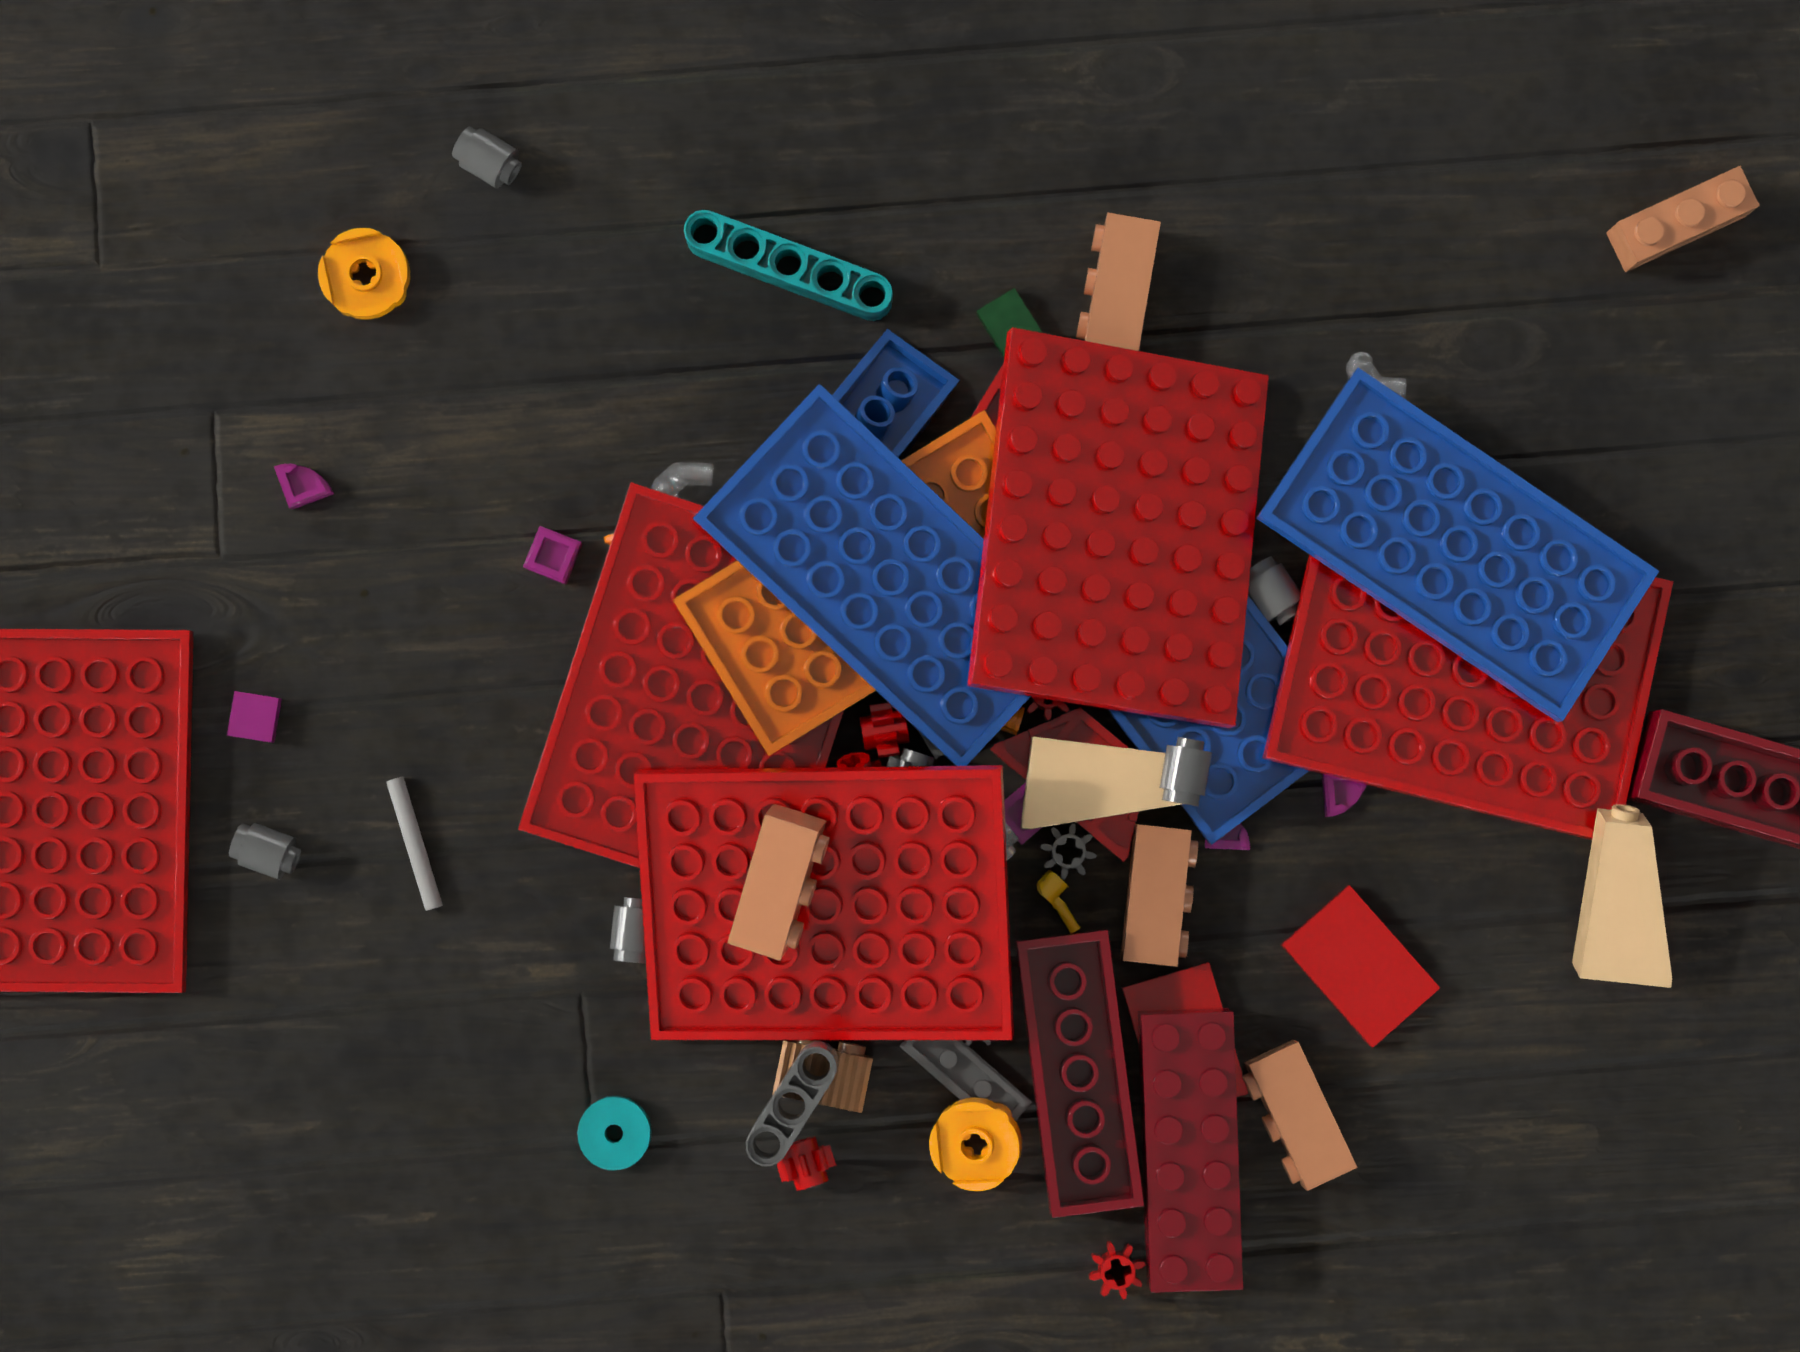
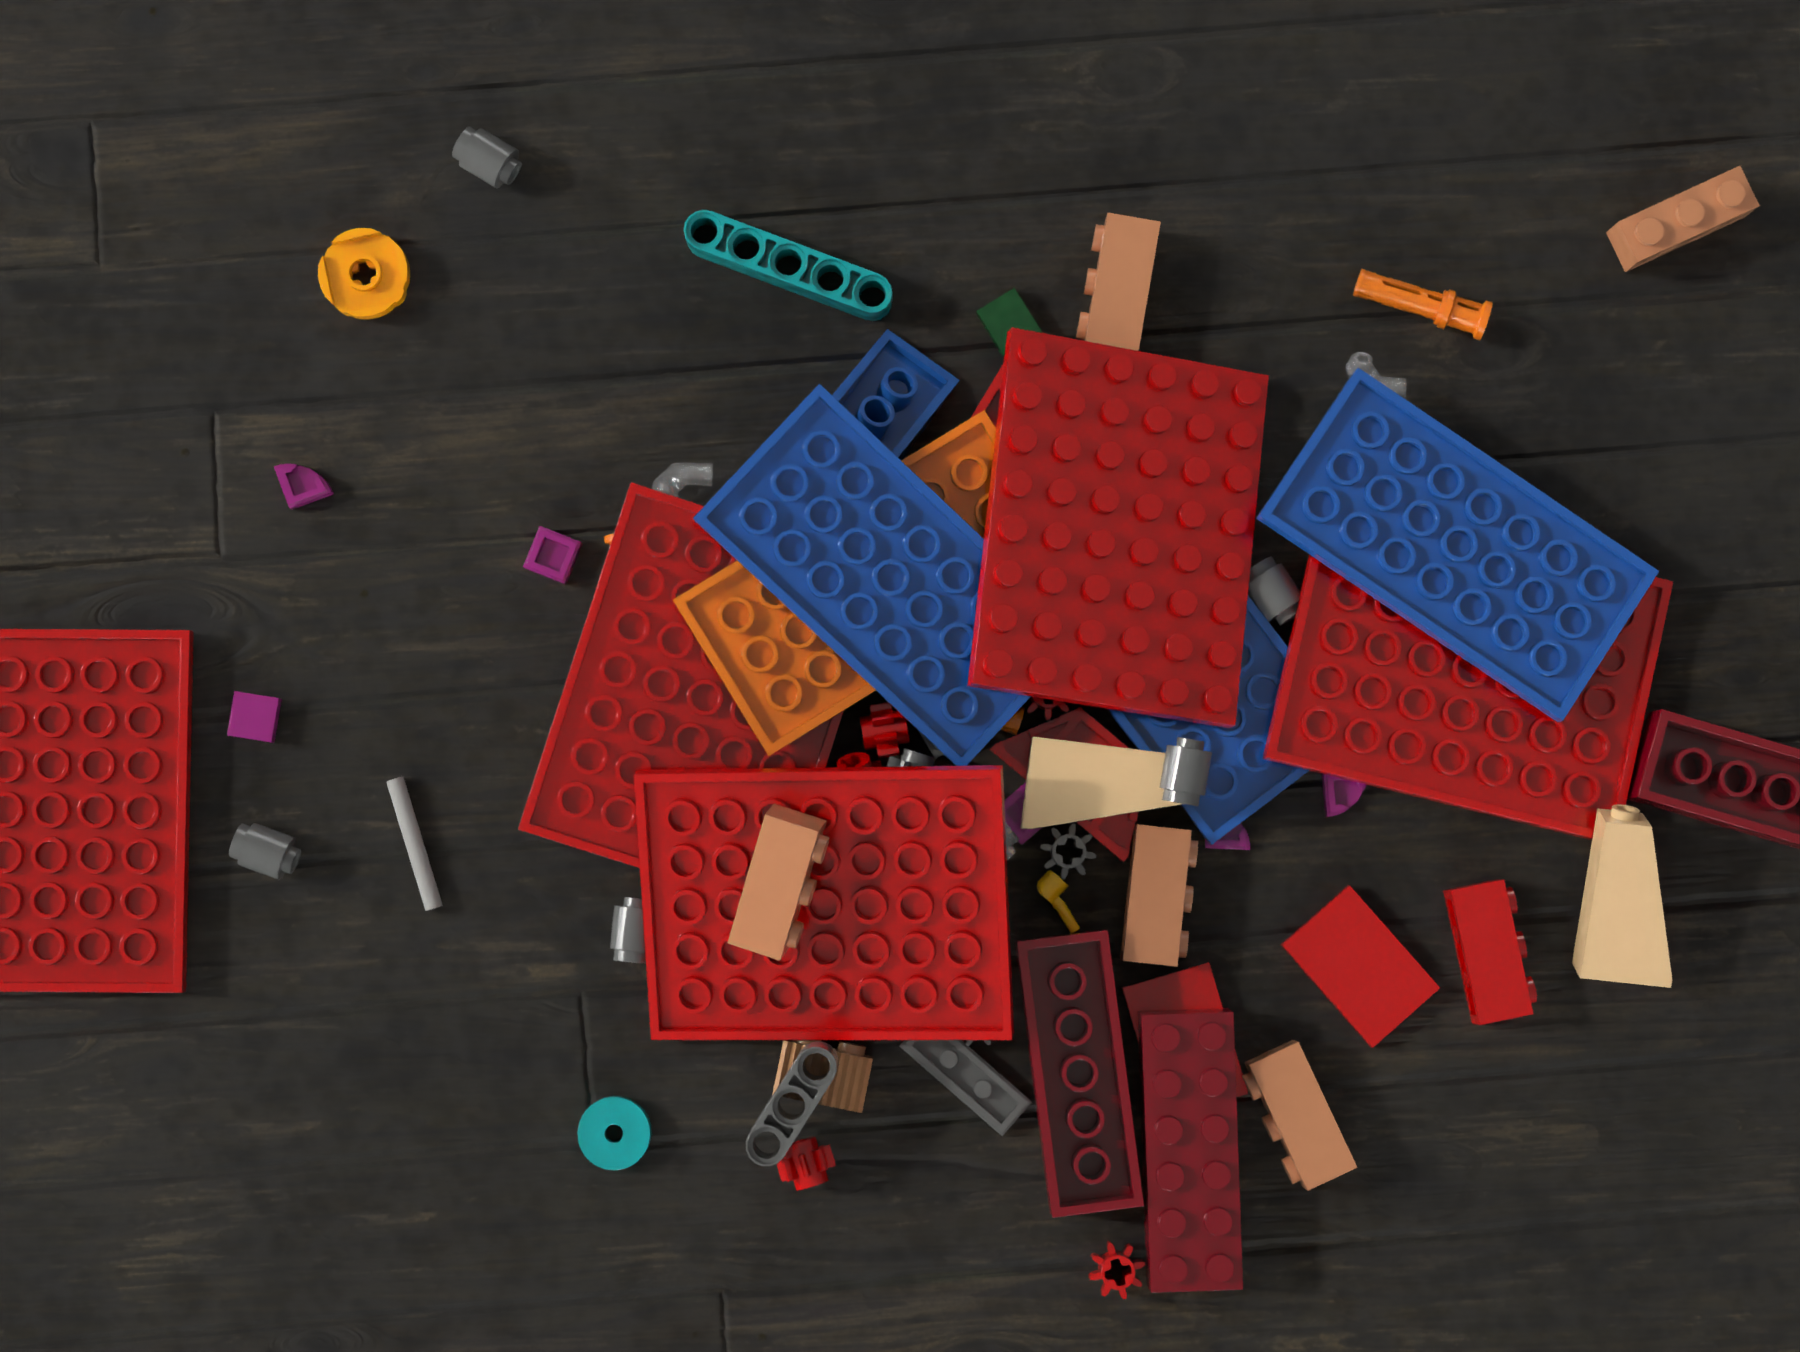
light orange plate [929,1097,1022,1191] -> none
none -> orange pin [1353,268,1493,340]
none -> red brick [1443,879,1537,1025]

